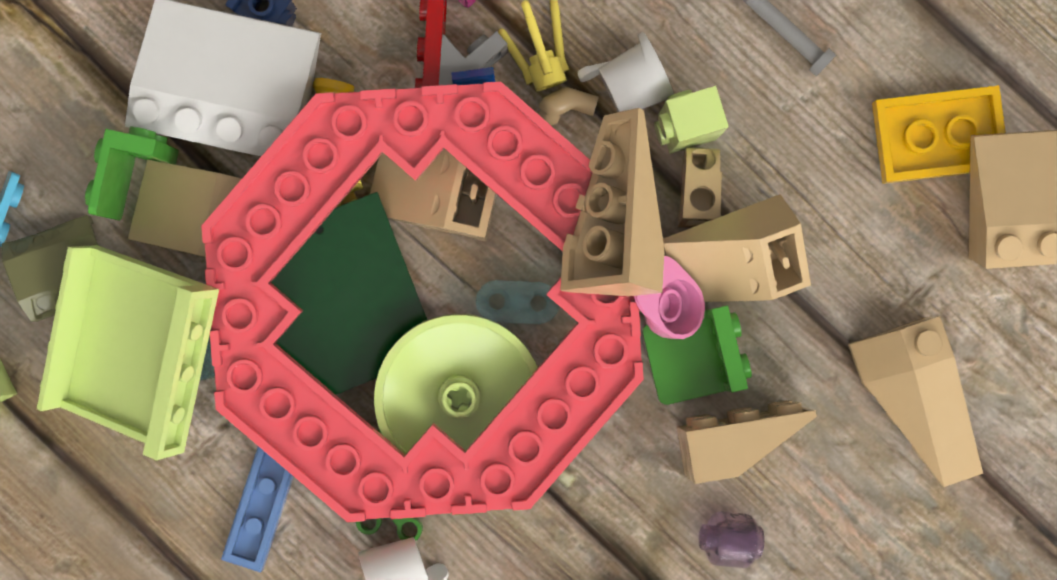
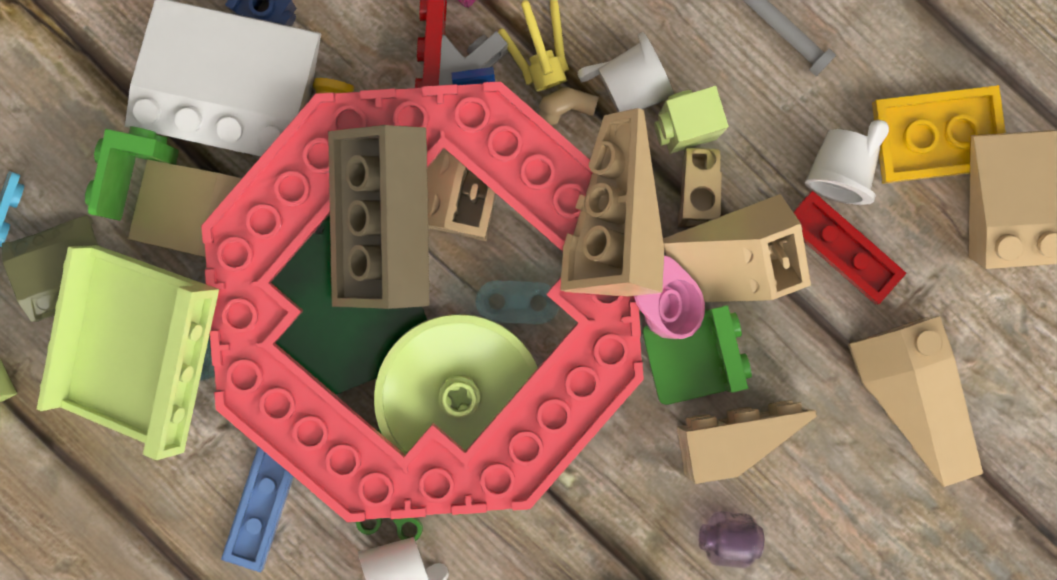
none -> dark tan slope [328,125,430,309]
none -> red plate [793,191,907,305]
none -> white hat [805,120,889,205]

